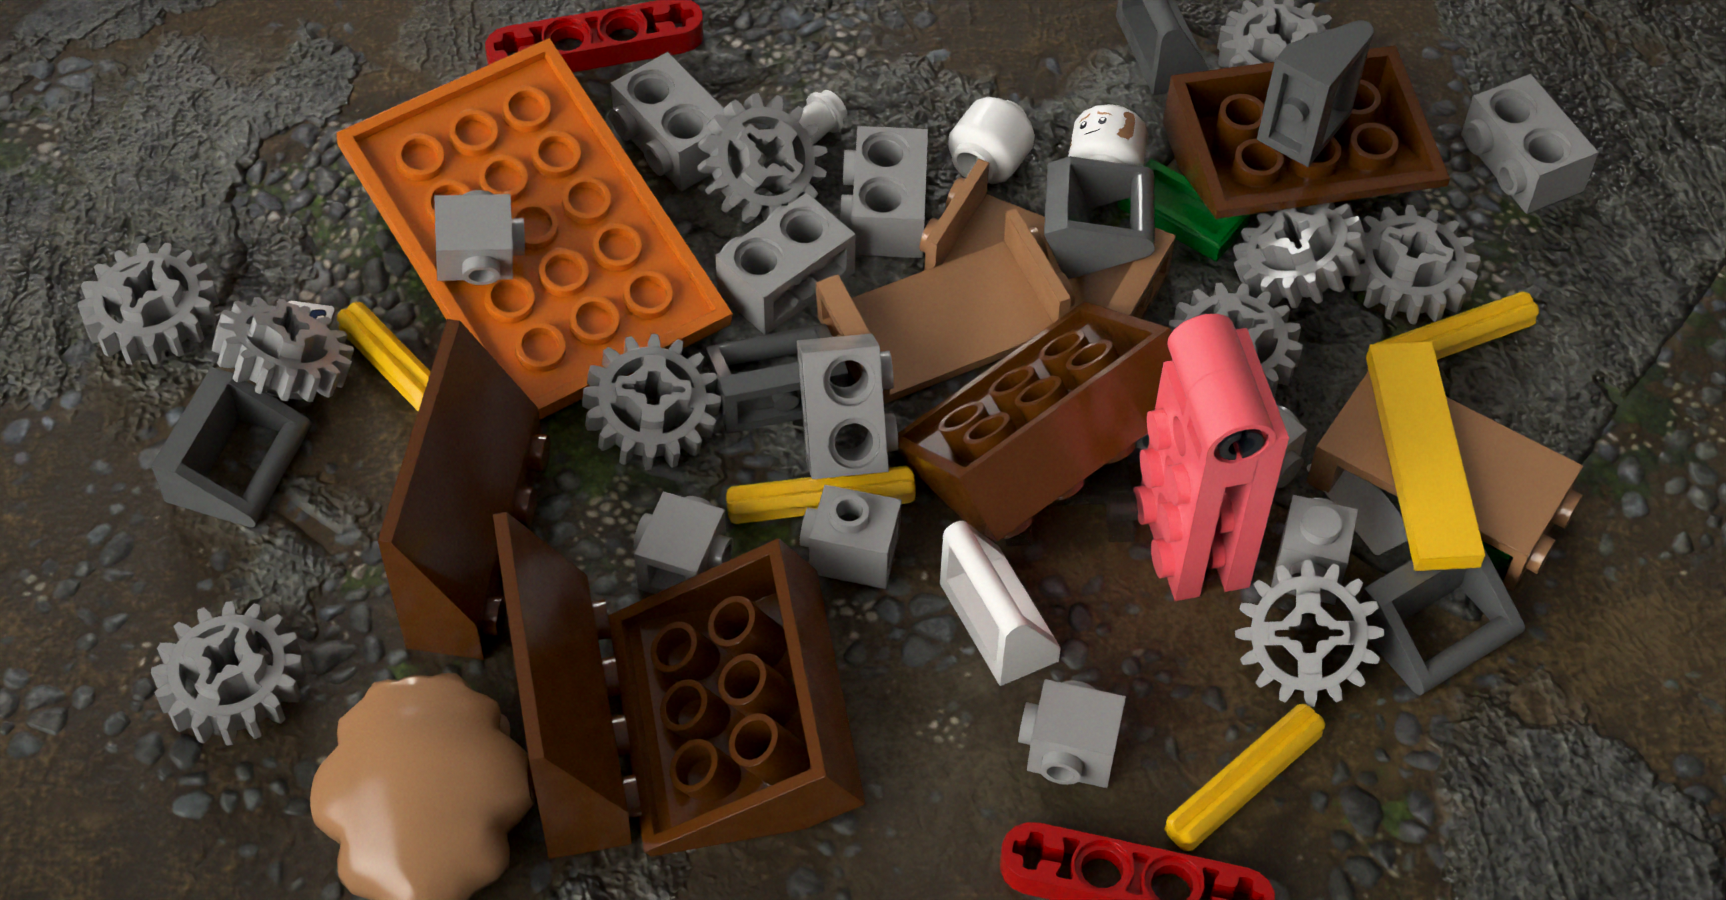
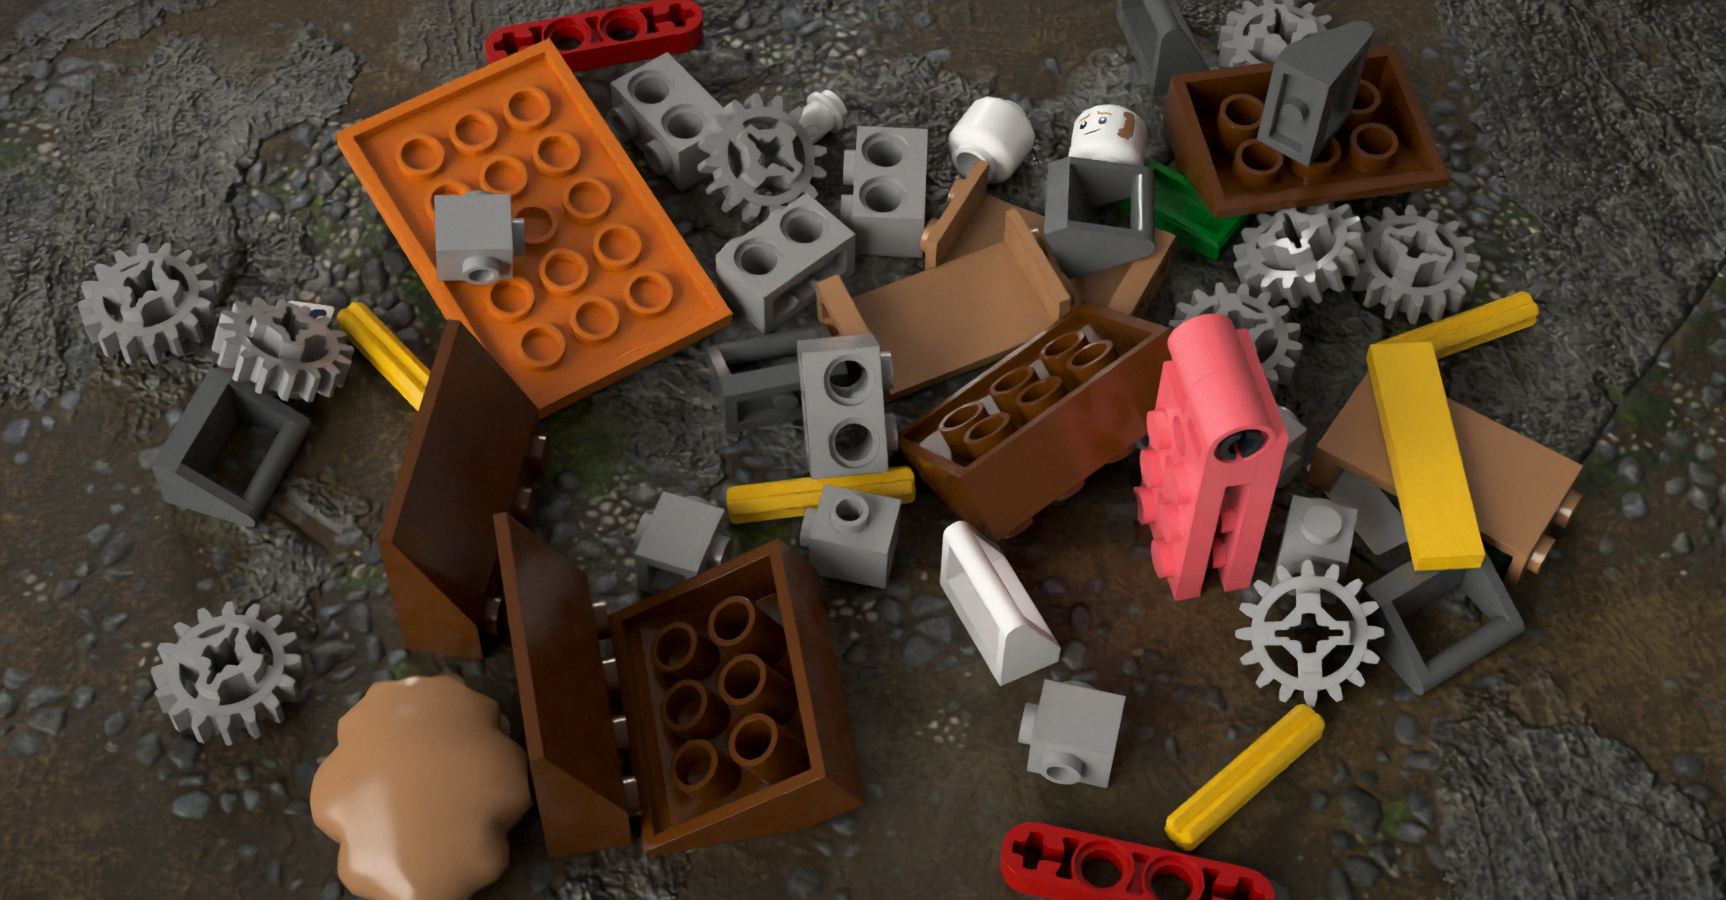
light grey gear [582,334,721,470] -> none
light grey brick [1461,74,1599,214] -> none

